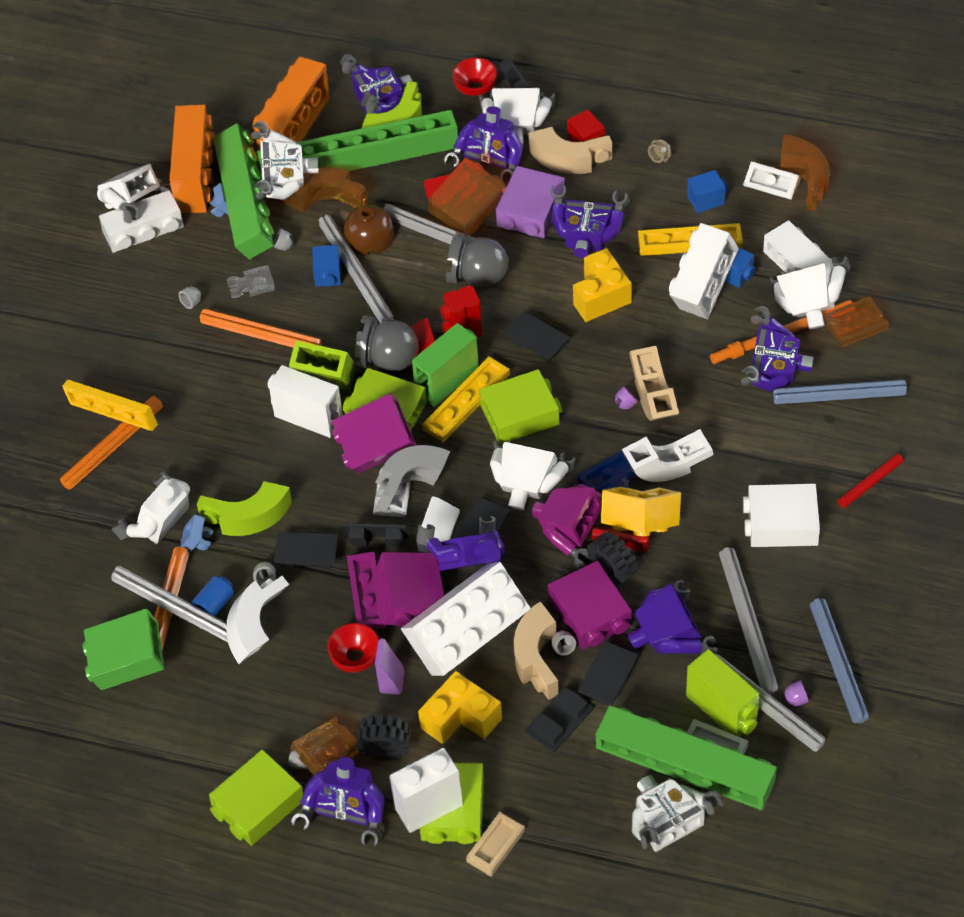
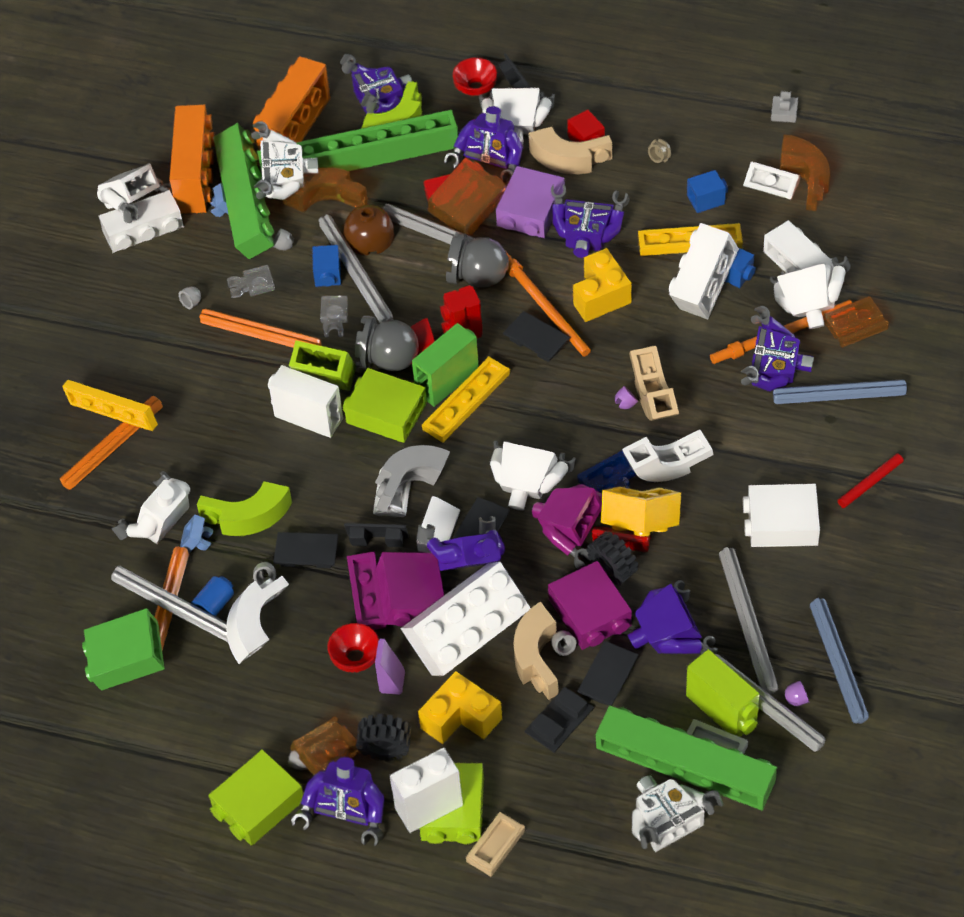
magenta brick [332,394,417,473] -> none
lime brick [479,369,562,445] -> none
none -> clear plate [320,296,348,337]
none -> orange bar [506,252,591,357]
none -> light grey tile [771,91,798,123]

